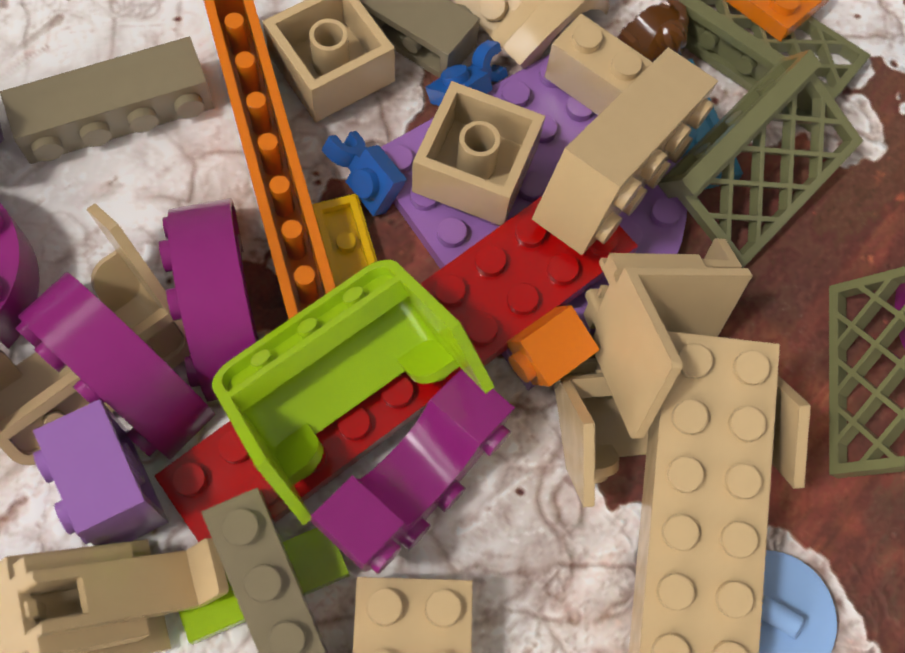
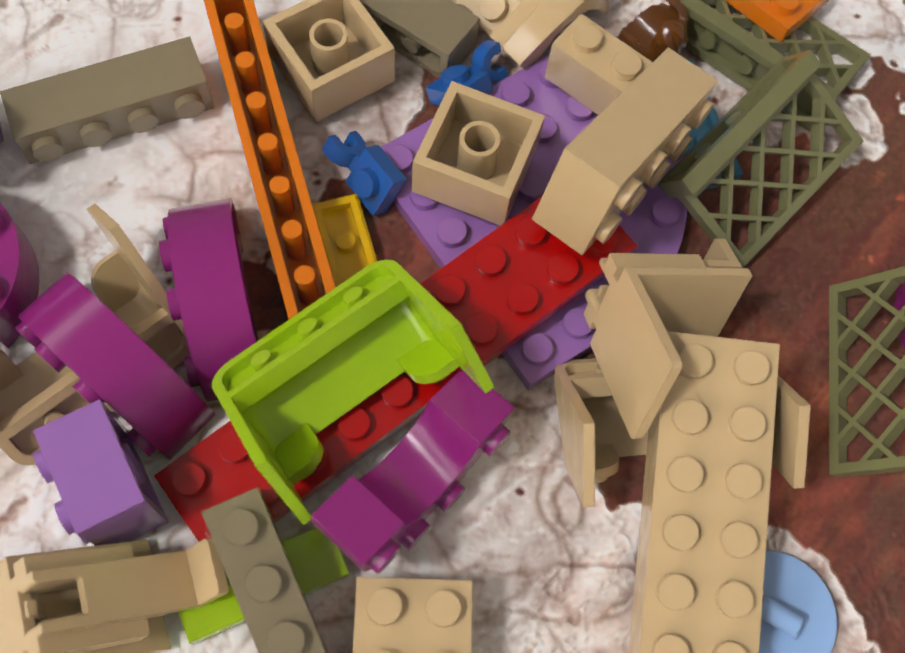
orange brick [507,305,600,387] -> none

